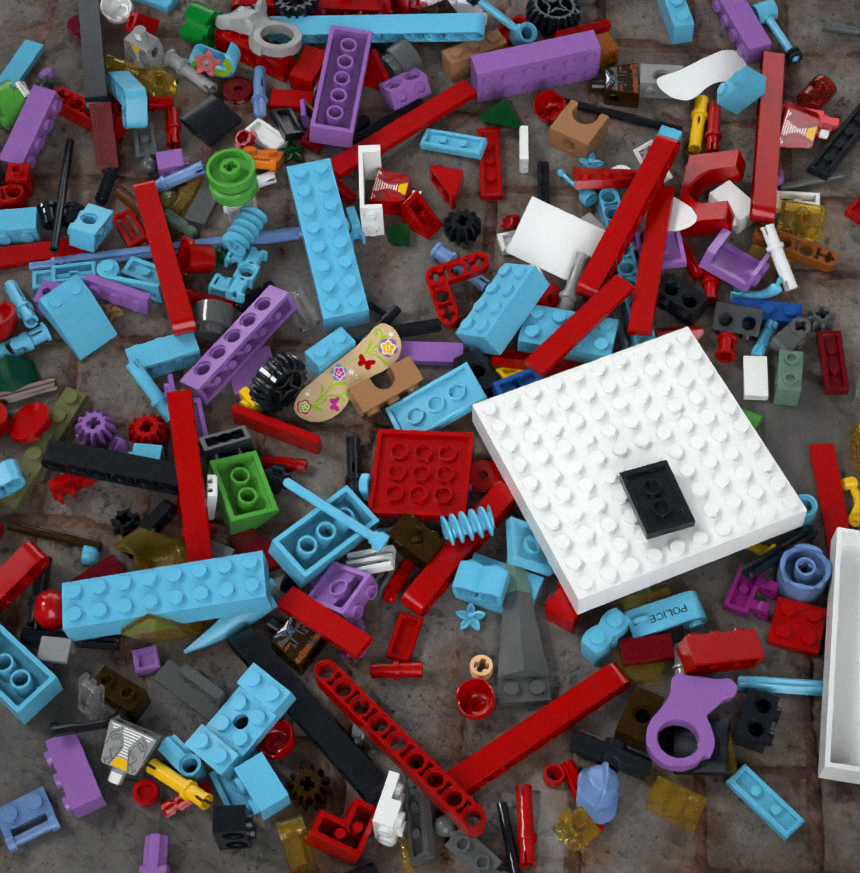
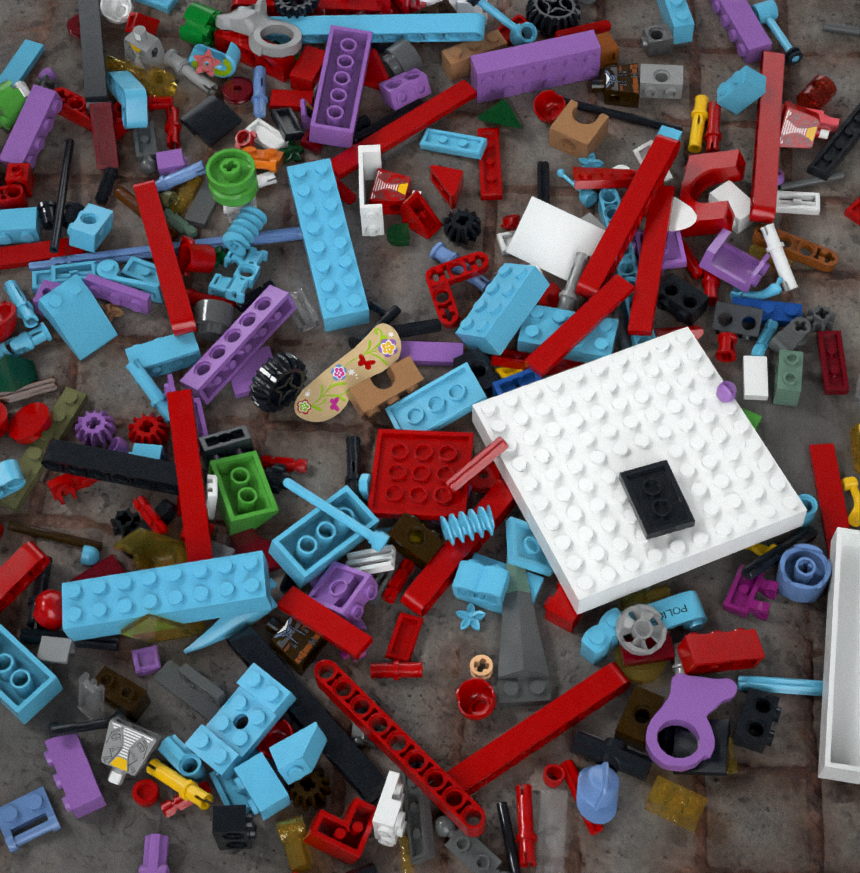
red tile [113,208,149,248] -> none
red tile [231,404,322,455] -> none
yellow plate [238,386,263,414] -> none
medium azure brick [304,327,356,377] -> none
medium azure plate [345,206,366,247] -> none
white tile [519,126,529,173] -> none
clear yellow brick [552,806,601,854] -> none
white sticker [657,50,747,100] -> none
medium azure tile [726,764,805,841] -> none
red plate [766,596,827,658] -> none
clear yellow brick [777,200,827,241] -> none
none -> red axle [133,495,168,537]
none -> medium azure slope [269,722,327,785]
none -> axle [446,436,509,492]
none -> light grey piece [615,604,667,656]
none -> flat silver brick [640,23,674,57]
none -> medium lavender hinge [716,381,737,403]

